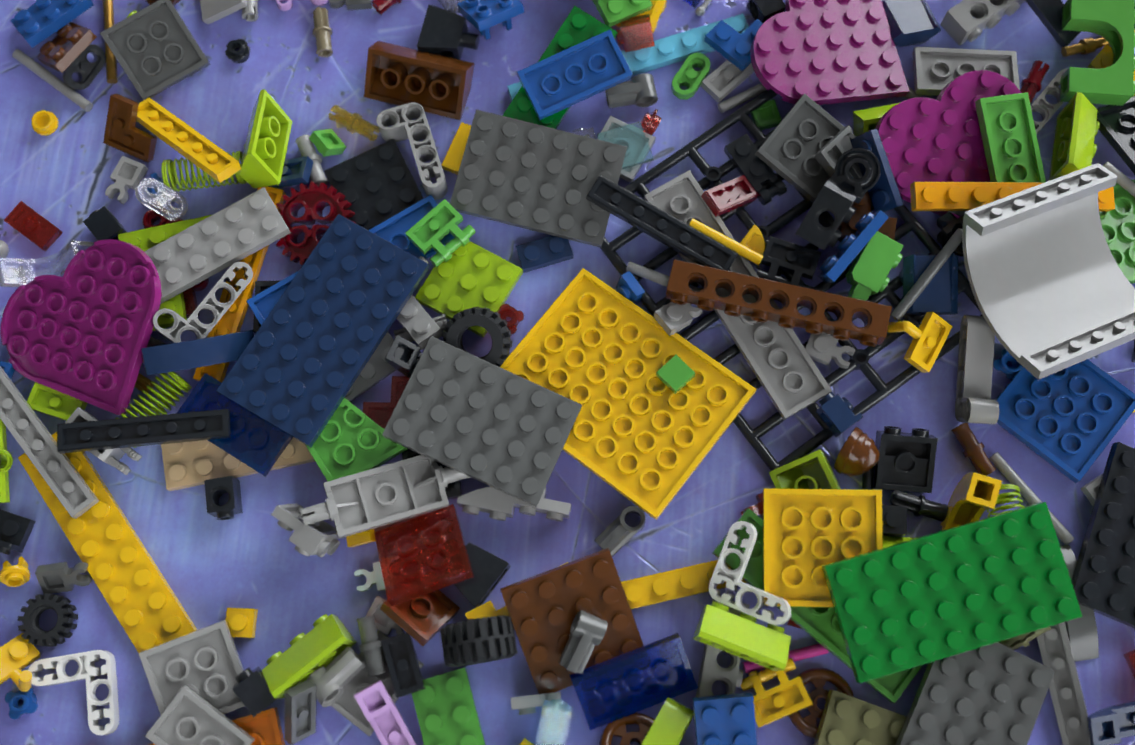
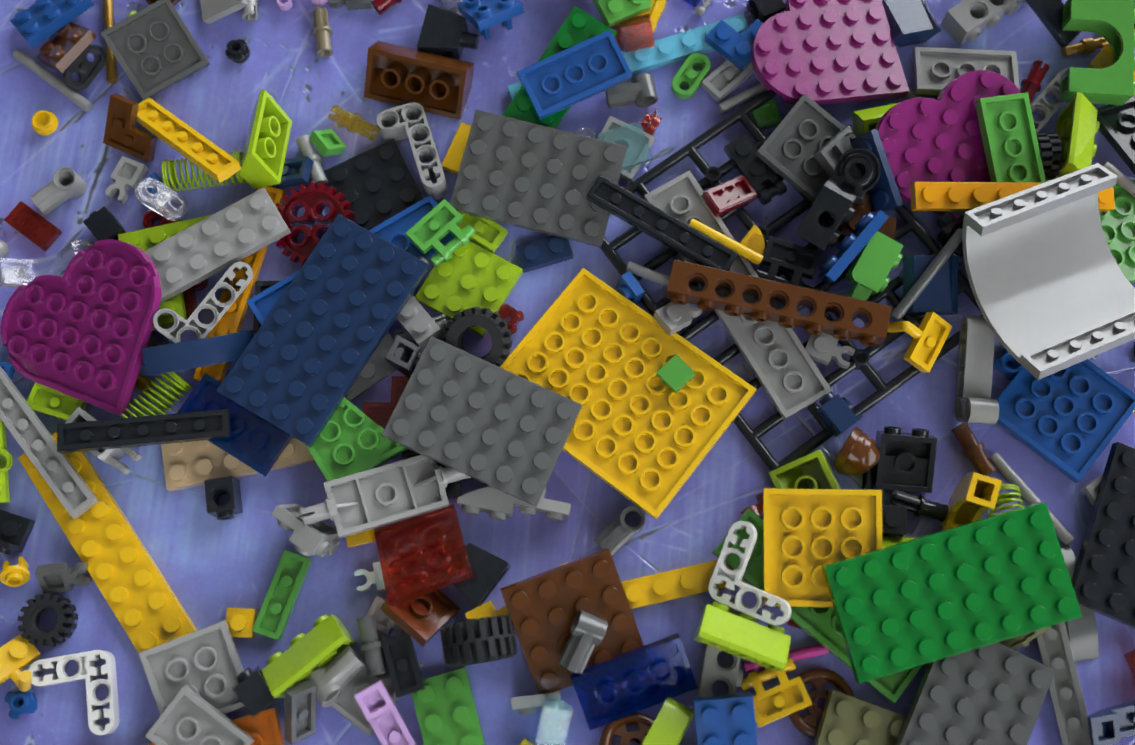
none -> light grey piece [30,167,87,215]
none -> bright green plate [252,550,313,641]
none -> lime plate [458,212,508,254]
none -> black tyre [1036,132,1063,180]

